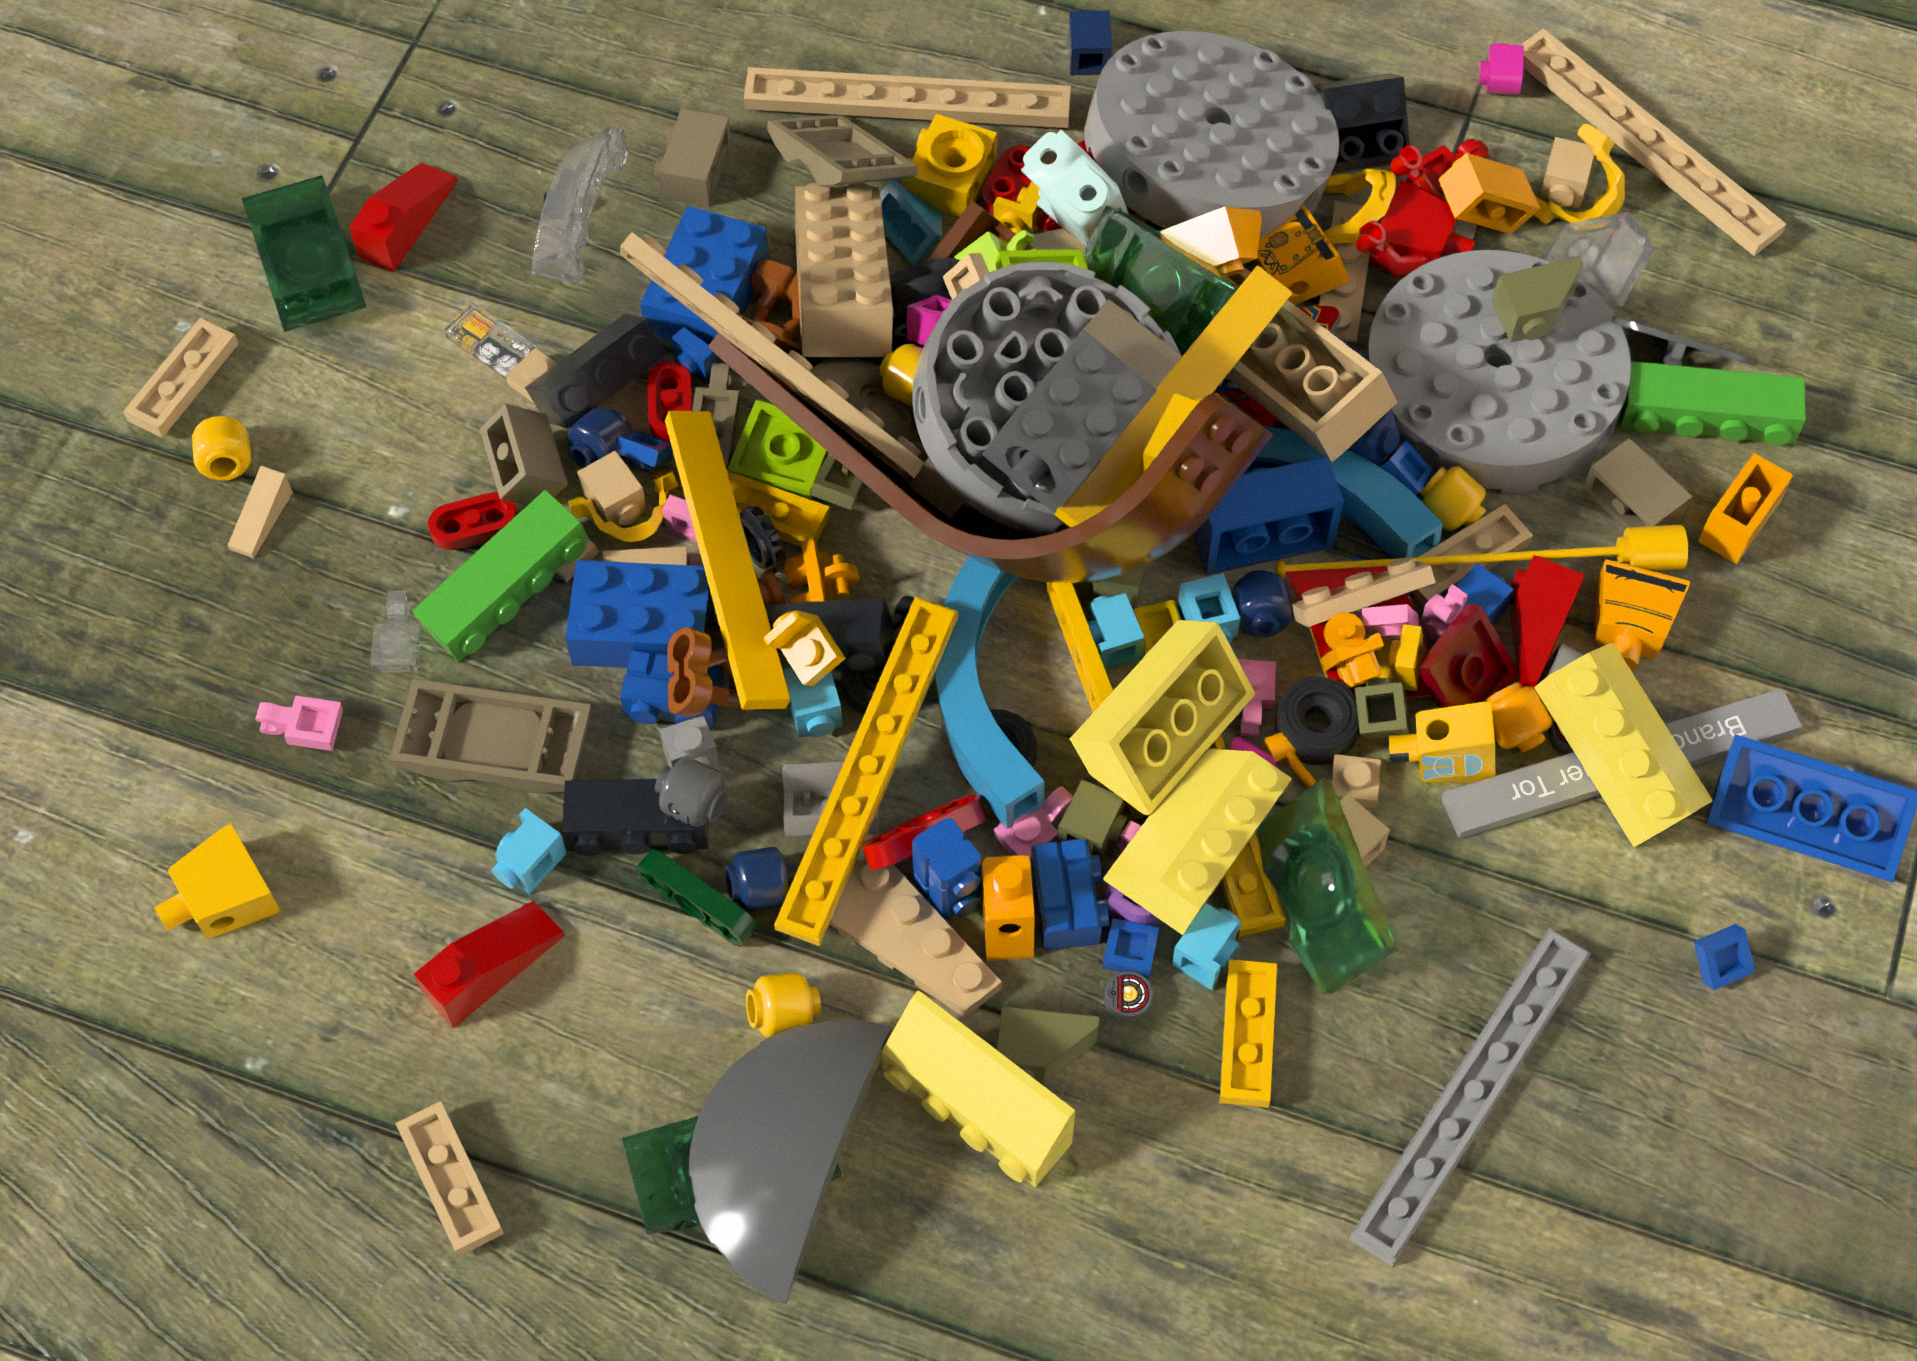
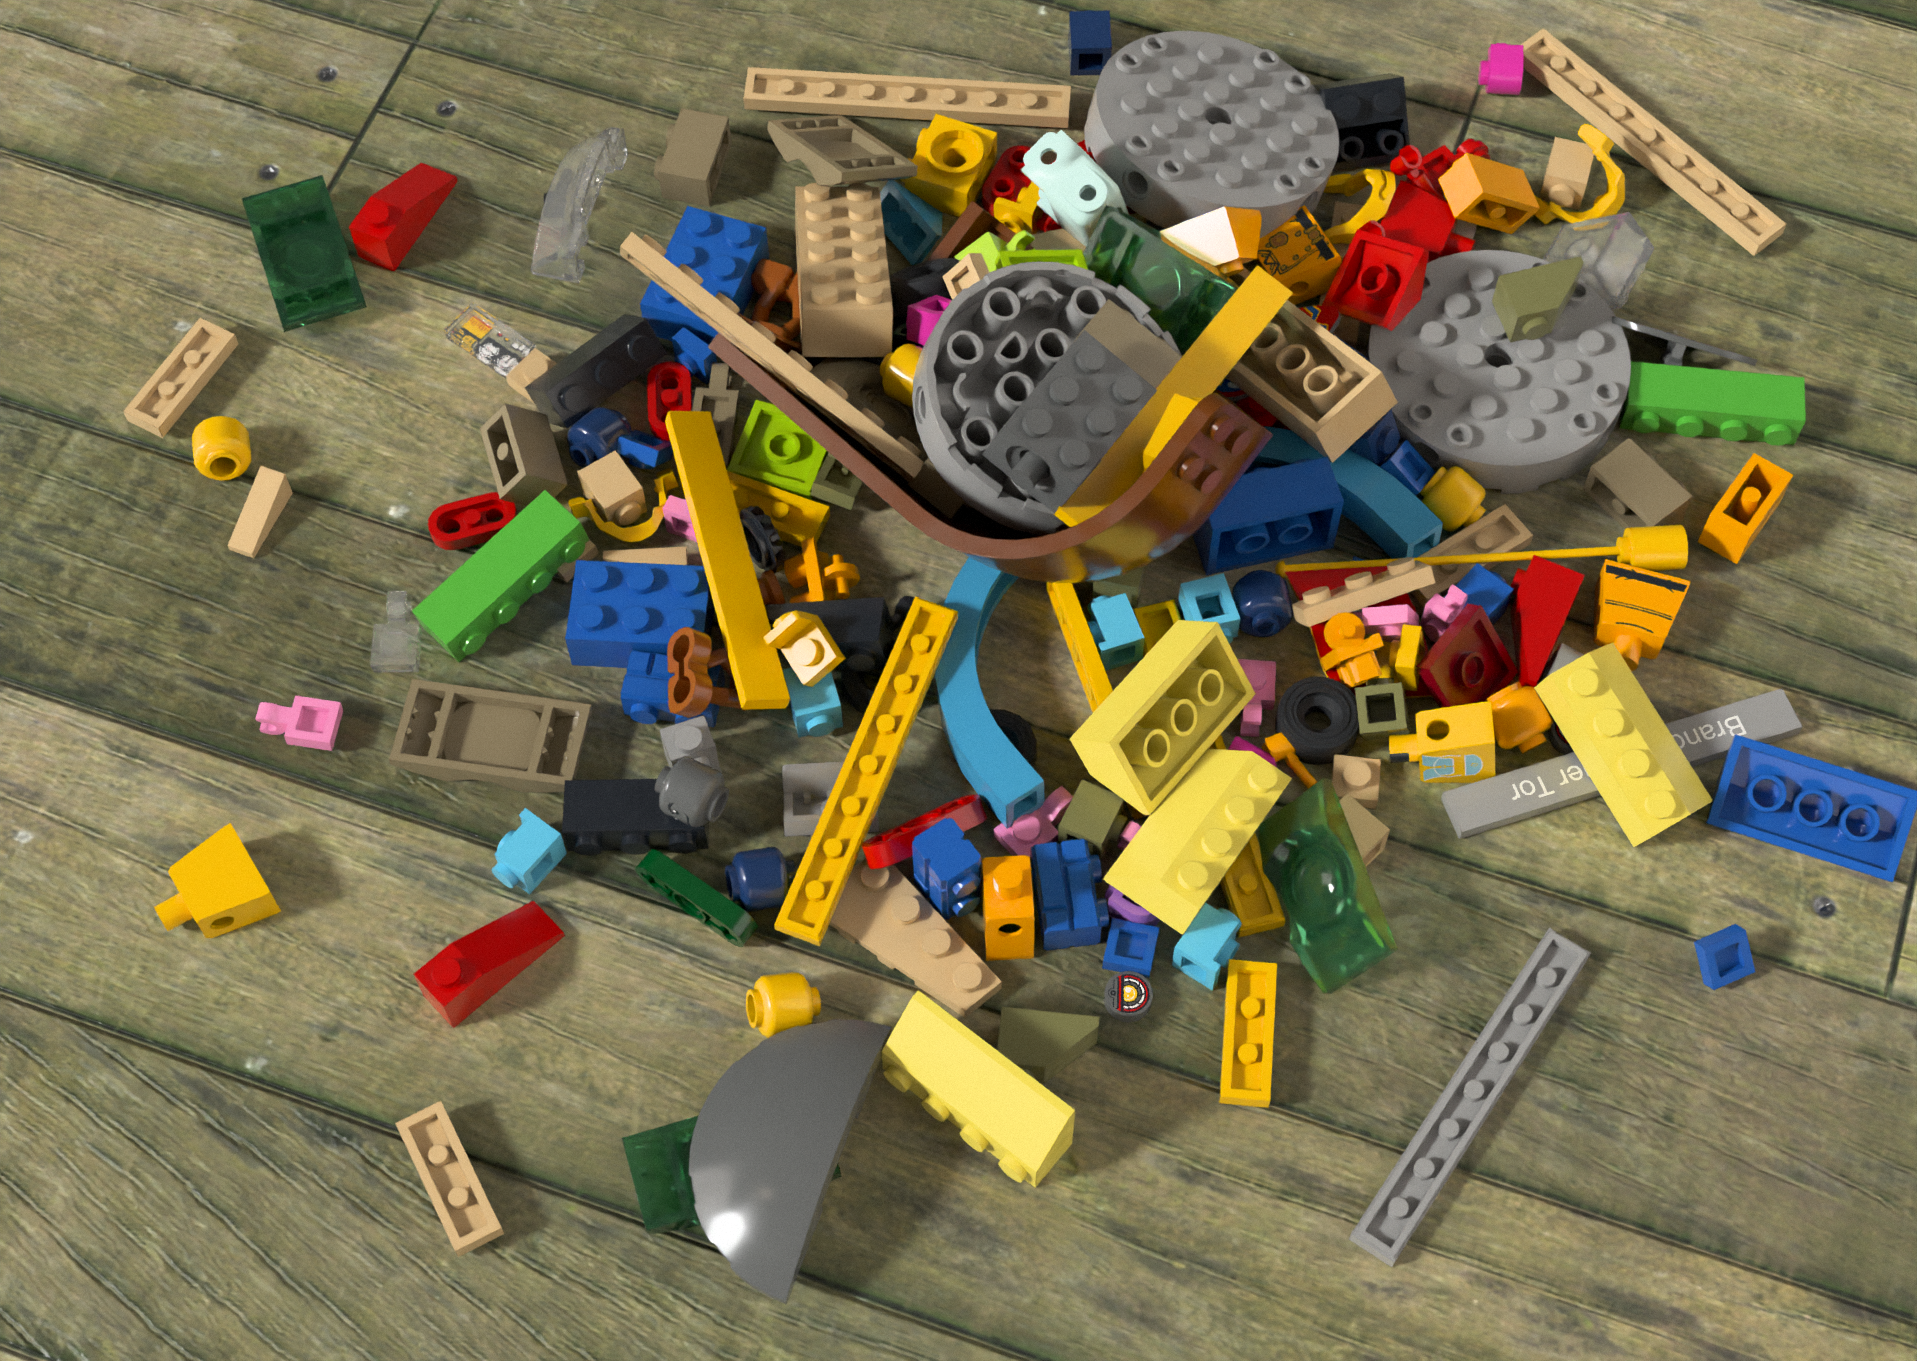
none -> red slope [1321,229,1429,331]

